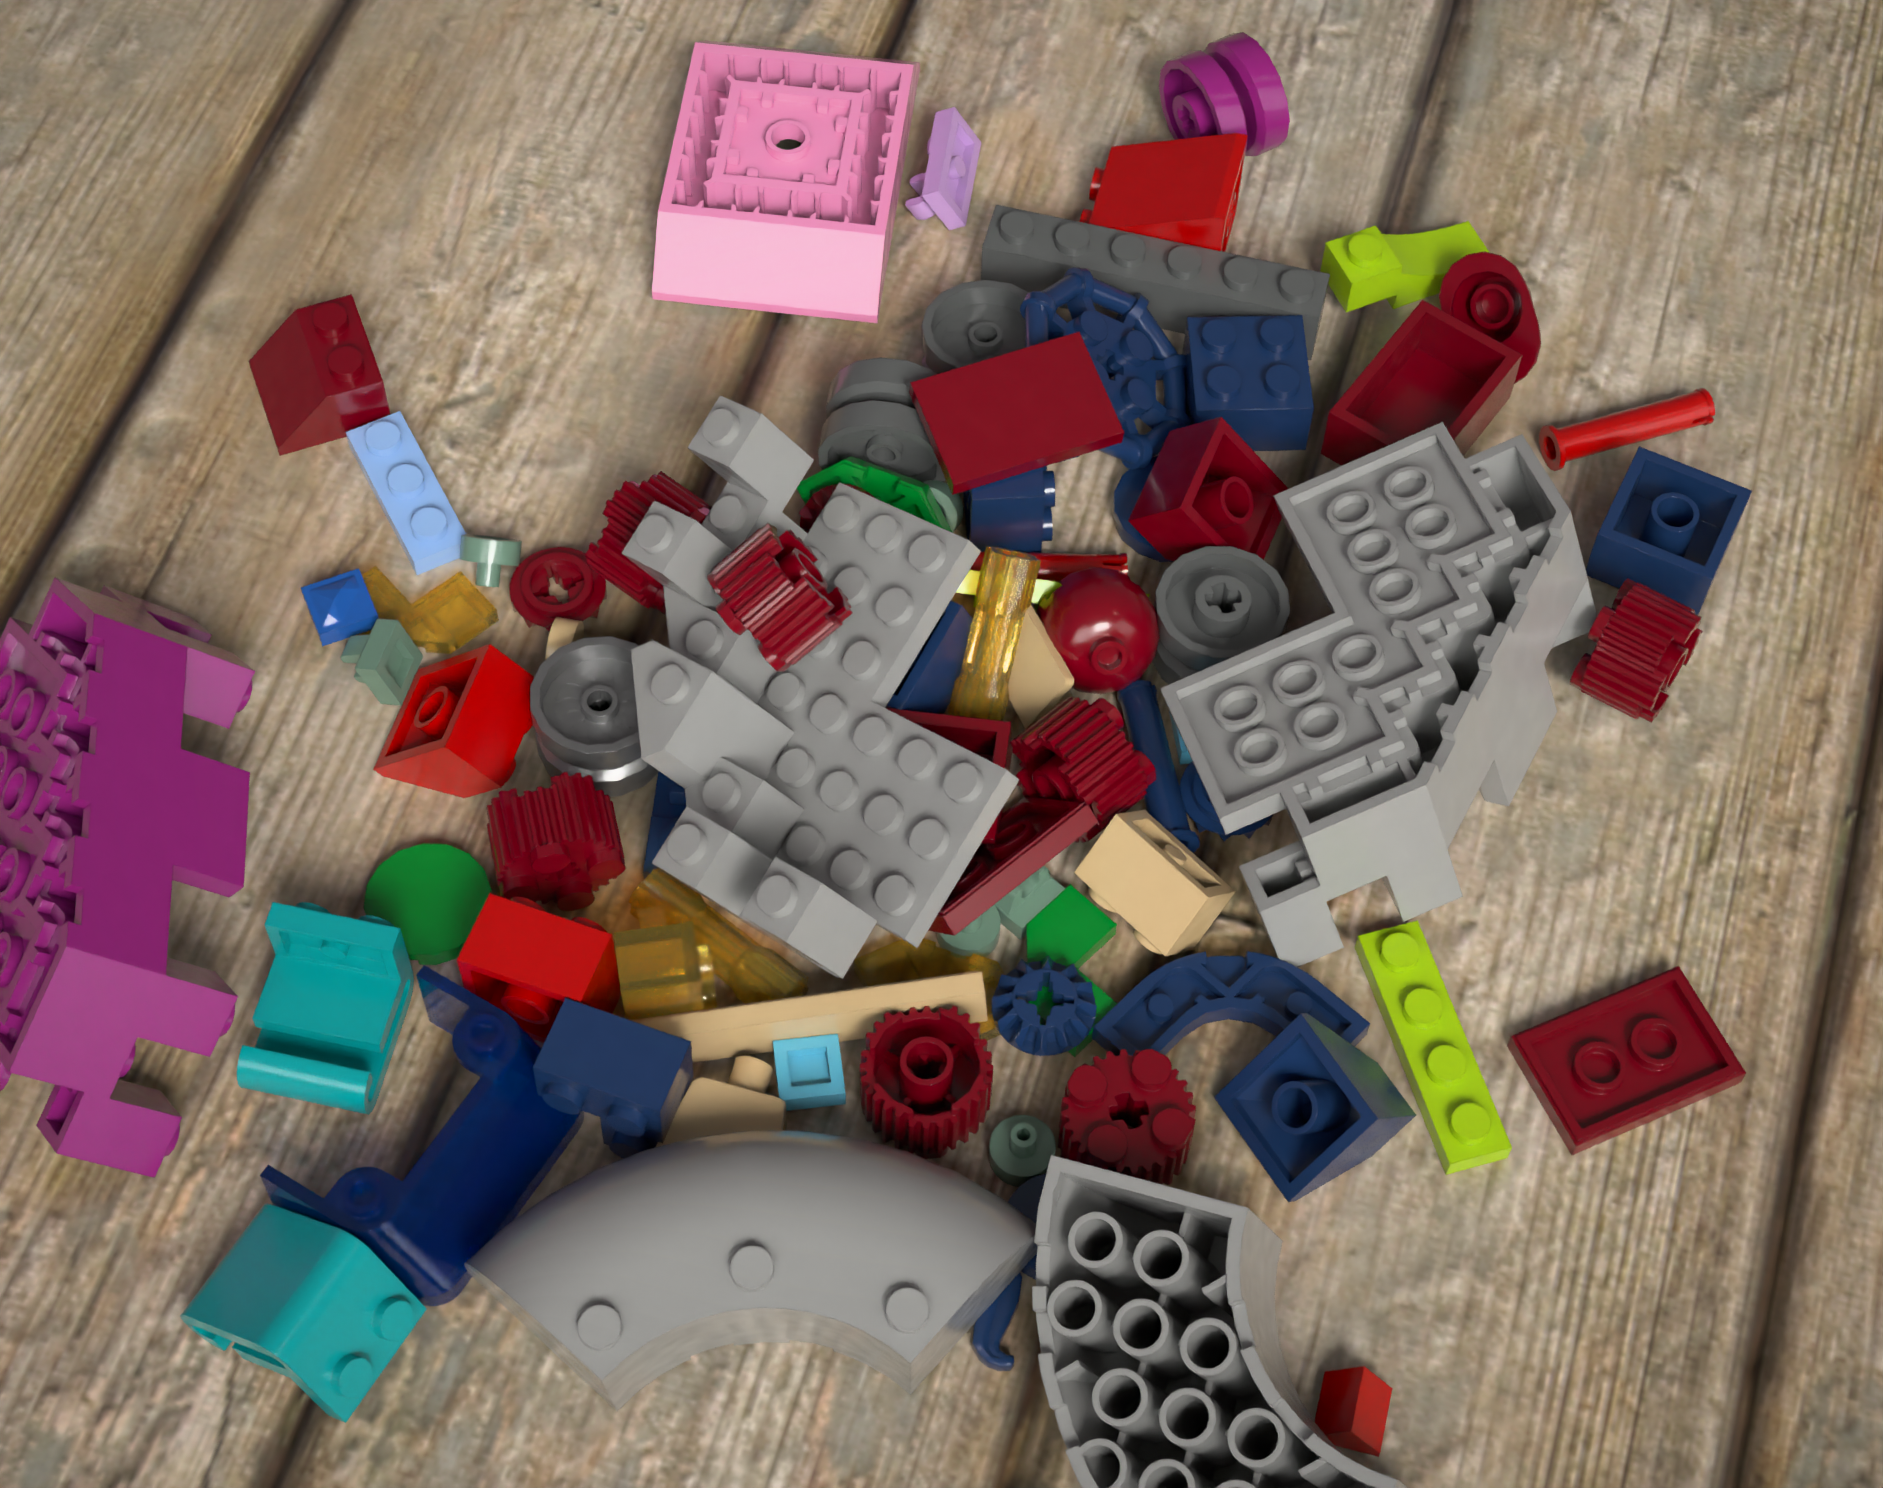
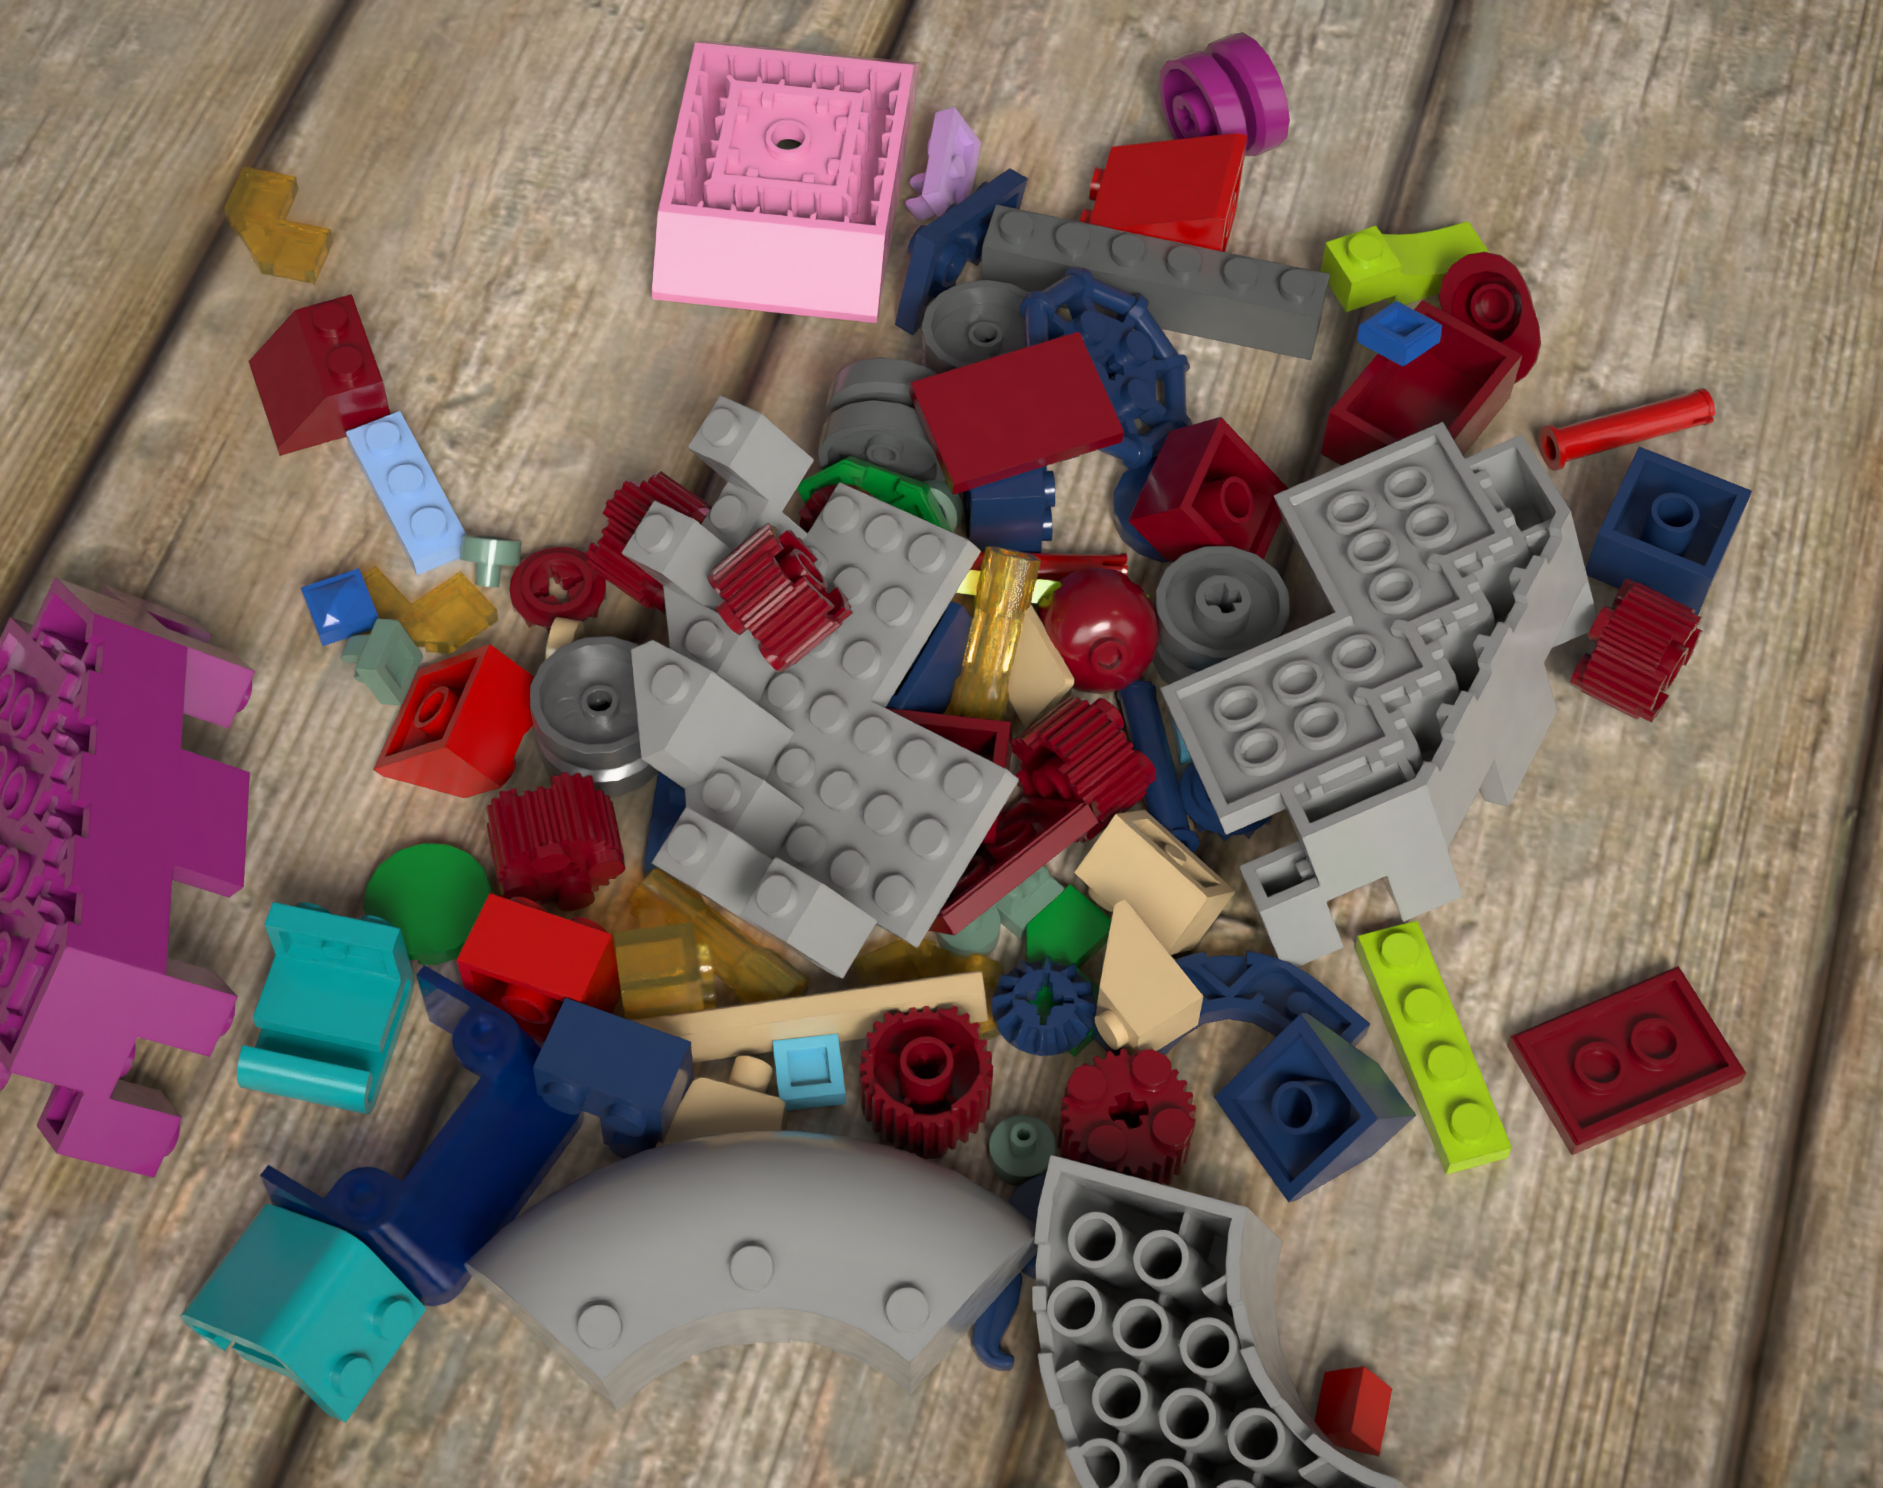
dark blue brick [1182,315,1314,451] -> none
none -> clear yellow tile [224,166,333,284]
none -> dark blue wing [895,168,1028,335]
none -> tan slope [1095,899,1203,1056]
none -> blue tile [1357,301,1442,367]

